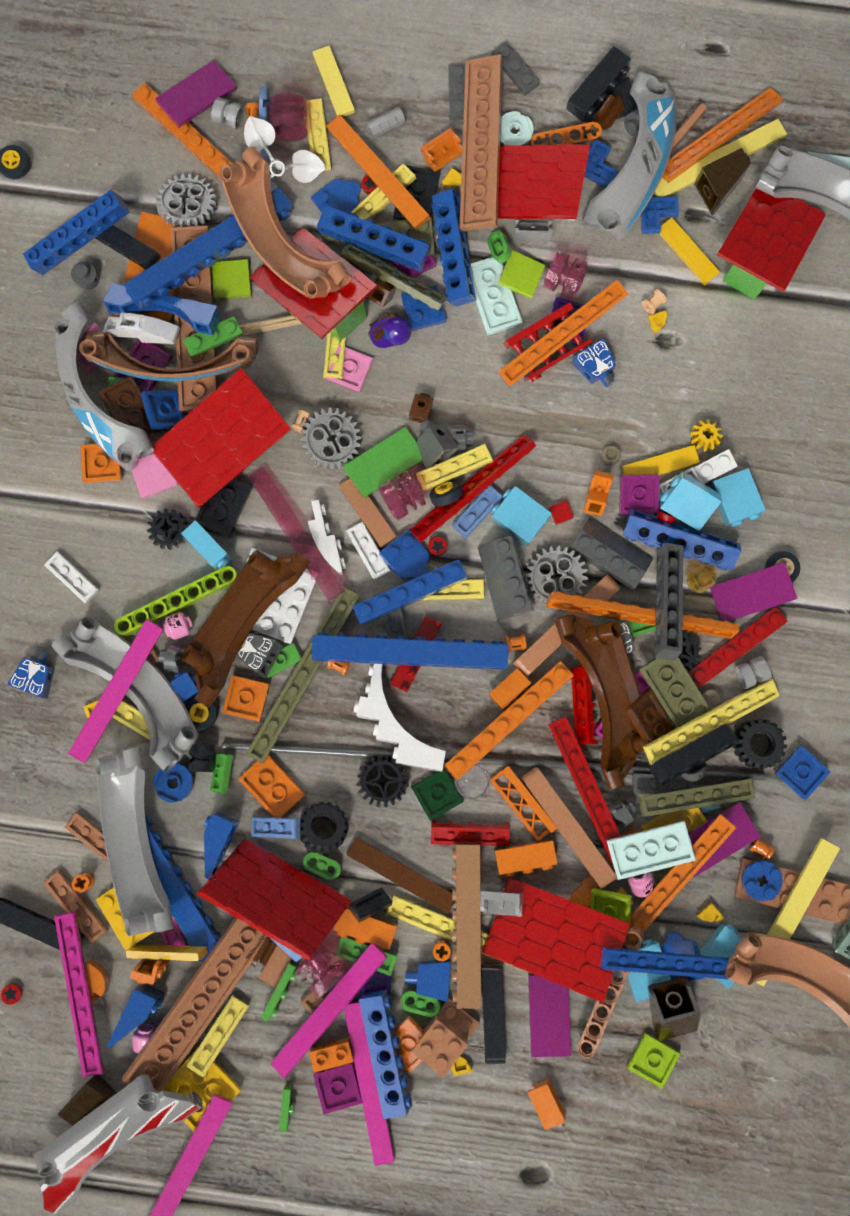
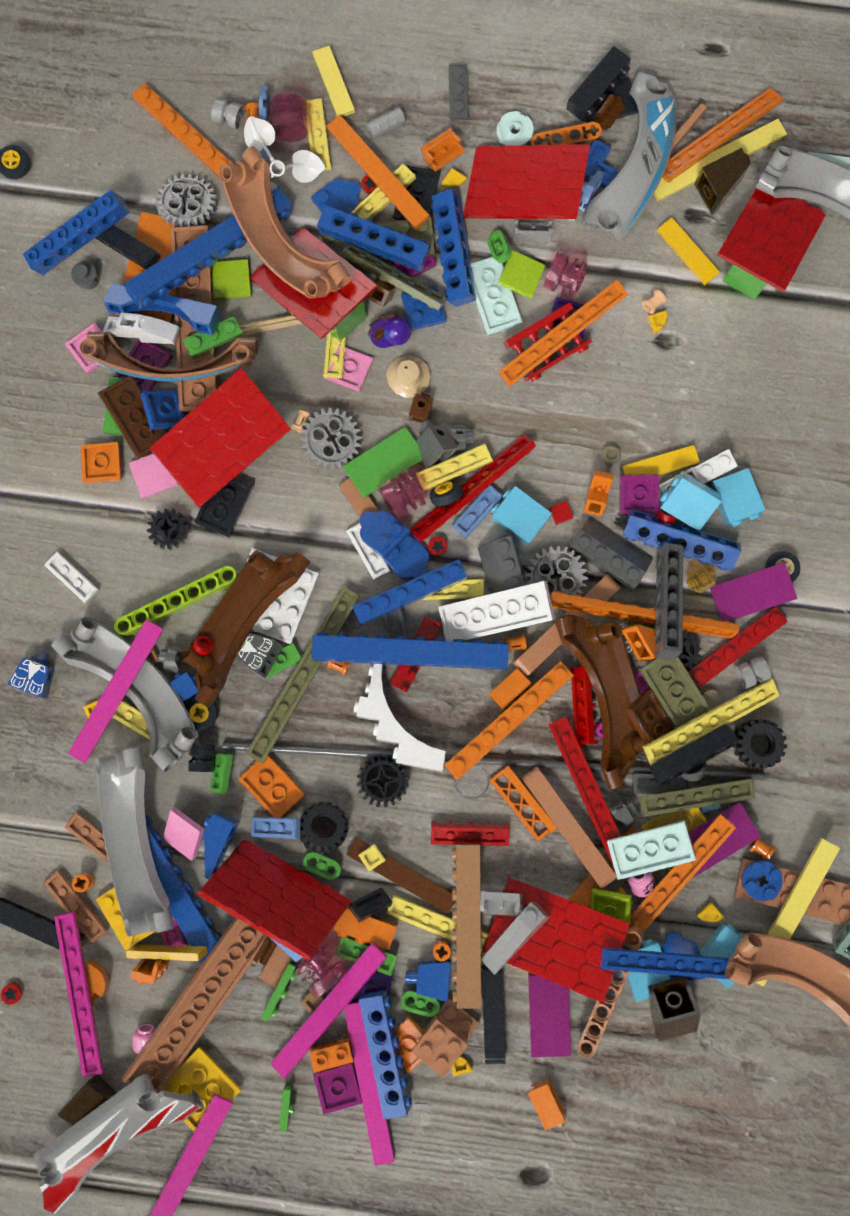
light grey panel [54,303,154,470] -> none
blue slope [107,984,164,1048] -> none
blue plate [153,763,194,803] -> none
magenta tile [155,60,237,128] -> none
bright pink head [163,612,193,640] -> none
medium azure brick [181,520,233,570] -> none
light yellow tile [187,995,249,1077] -> none
orange plate [222,675,270,722] -> none
clear pink tile [248,467,345,601] -> none
white slope [308,500,346,575] -> none
dark green tile [411,768,464,821] -> none
nougat plate [460,54,503,232] -> none
dark grey plate [491,42,539,96] -> none
orange brick [494,839,557,877] -> none
blue torso [572,338,616,387] -> none
dark grey piece [624,107,640,137] -> none
lime tile [626,1032,681,1089] -> none
blue plate [641,197,679,234] -> none
yellow gear [690,419,723,452] -> none
blue plate [774,745,831,801] -> none
none -> bright pink tile [163,807,204,861]
none -> red tile [193,636,214,655]
none -> blue plate [359,511,410,559]
none -> light yellow tile [359,844,386,871]
none -> tan hat [386,355,431,398]
none -> white plate [438,581,555,642]
none -> light grey slope [481,902,550,975]
none -> medium blue plate [579,170,605,211]
none -> orange slope [621,624,655,662]

